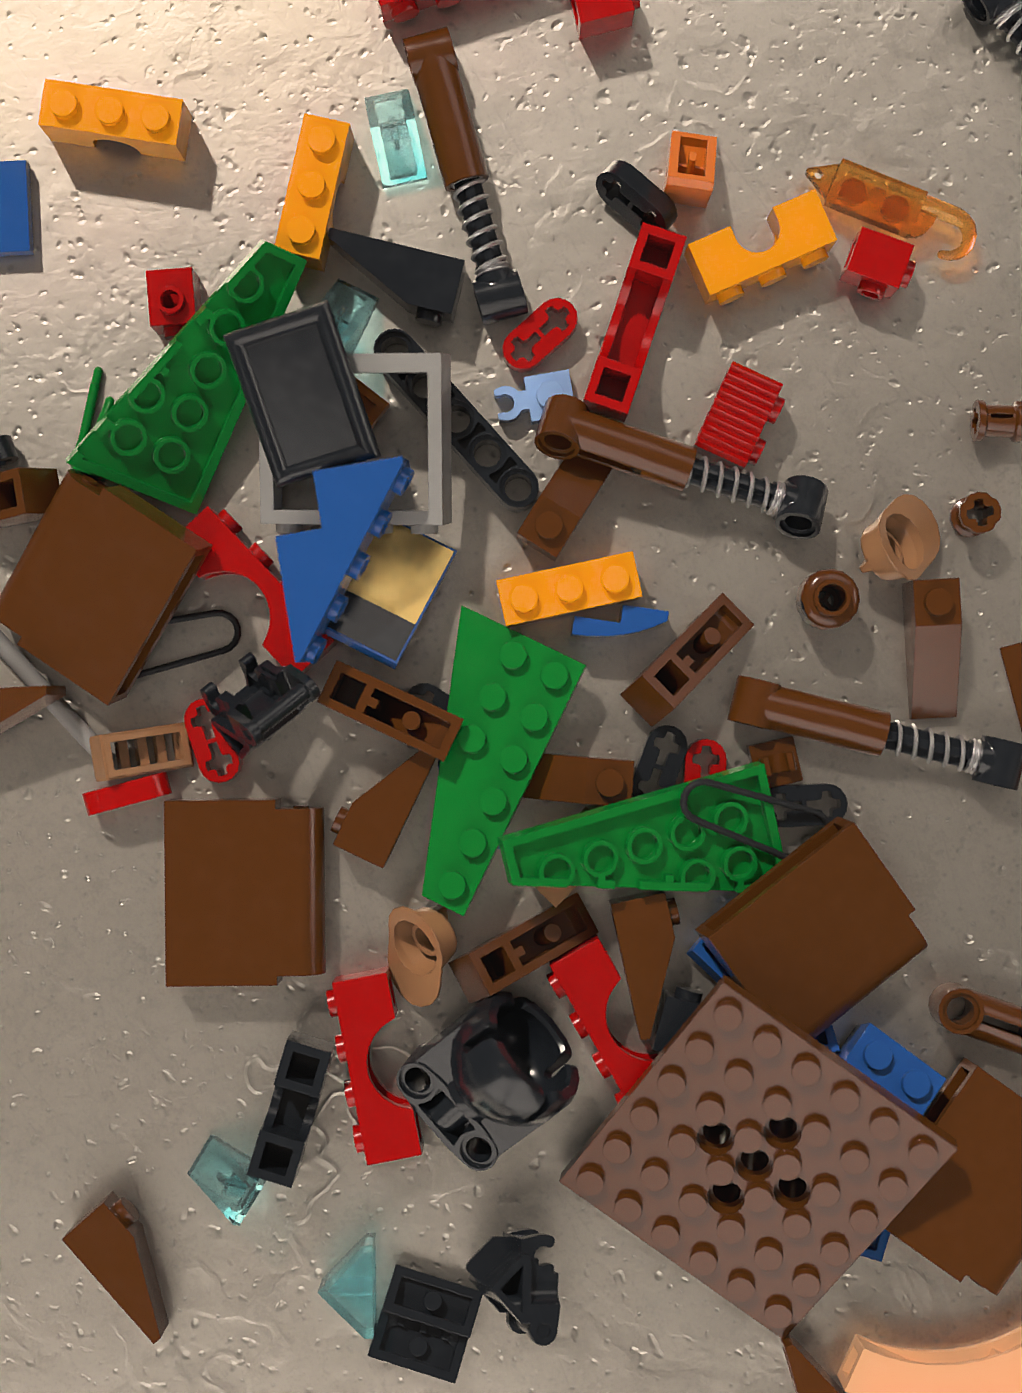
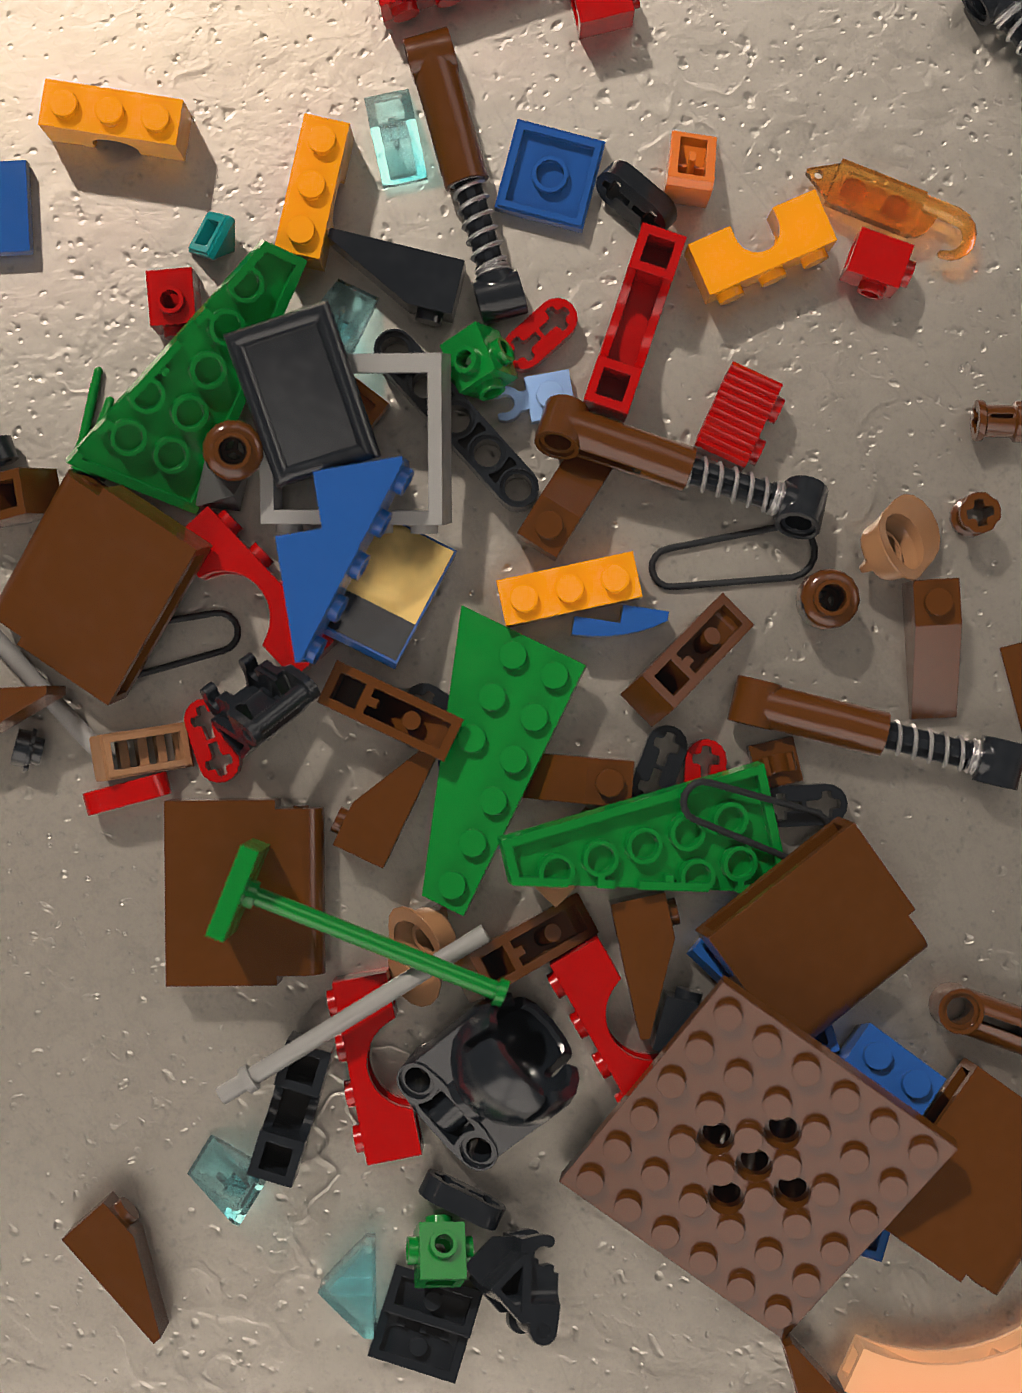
none -> black plate [10,728,45,772]
none -> teal slope [188,211,235,260]
none -> dark grey slope [196,461,247,511]
none -> reddish brown head [203,420,264,481]
none -> green tile [205,838,510,1008]
none -> light grey bar [216,925,491,1104]
none -> green brick [406,1214,474,1288]
none -> black beam [418,1169,506,1231]
none -> green brick [440,321,519,401]
none -> blue tile [494,119,605,234]
none -> black piece [649,524,818,590]

